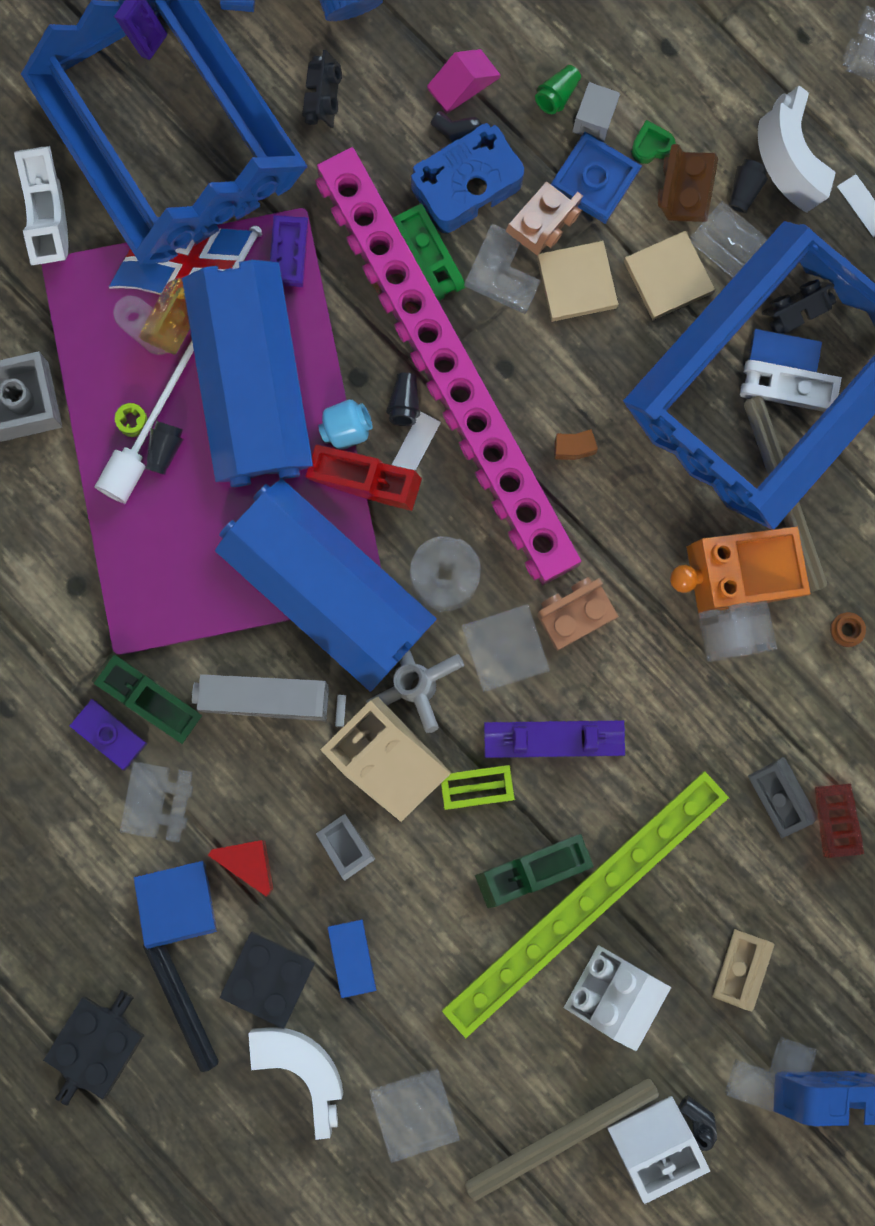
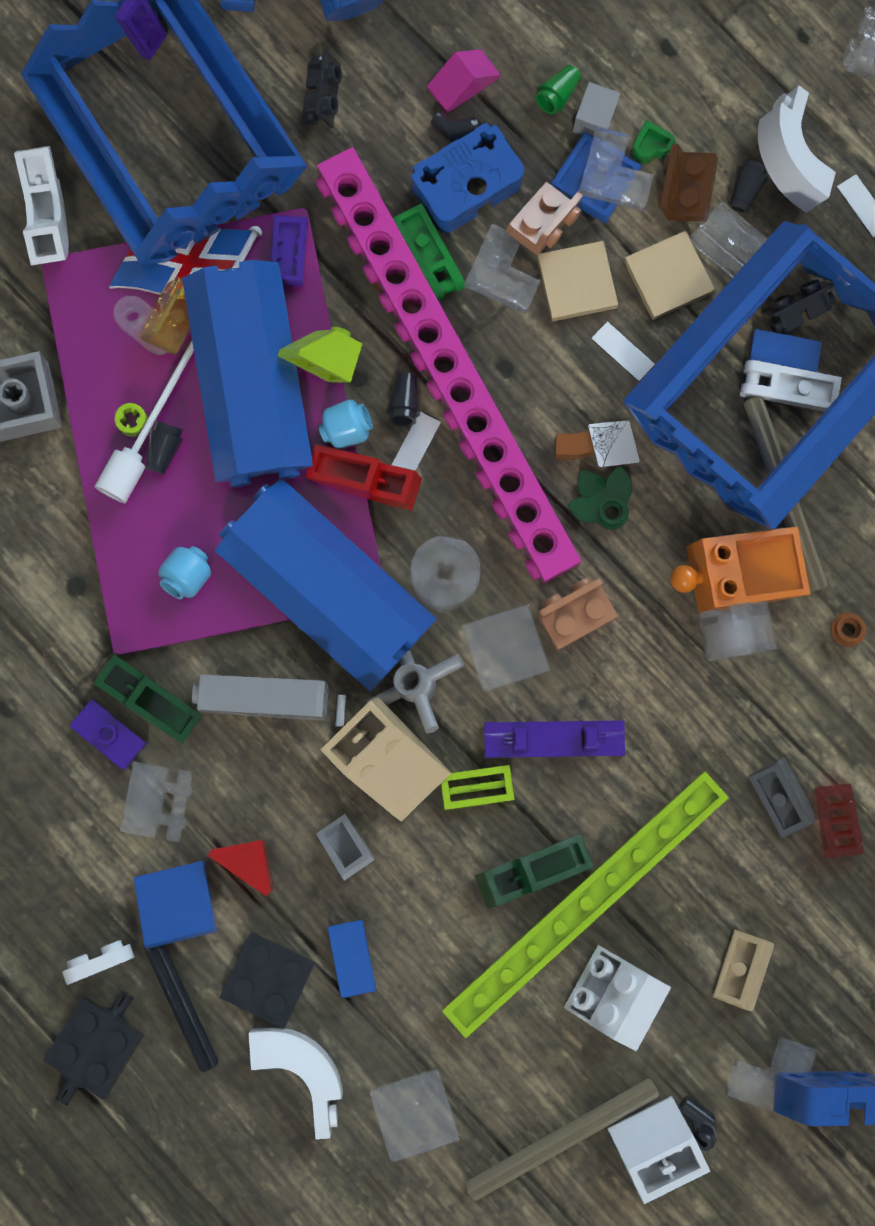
none -> white plate [62,940,135,985]
none -> medium azure head [158,546,211,599]
none -> lime slope [278,327,362,383]
none -> dark green plate [568,467,633,530]
none -> clear plate [579,127,654,211]
none -> white sticker [588,420,640,467]
none -> white sticker [592,321,655,381]

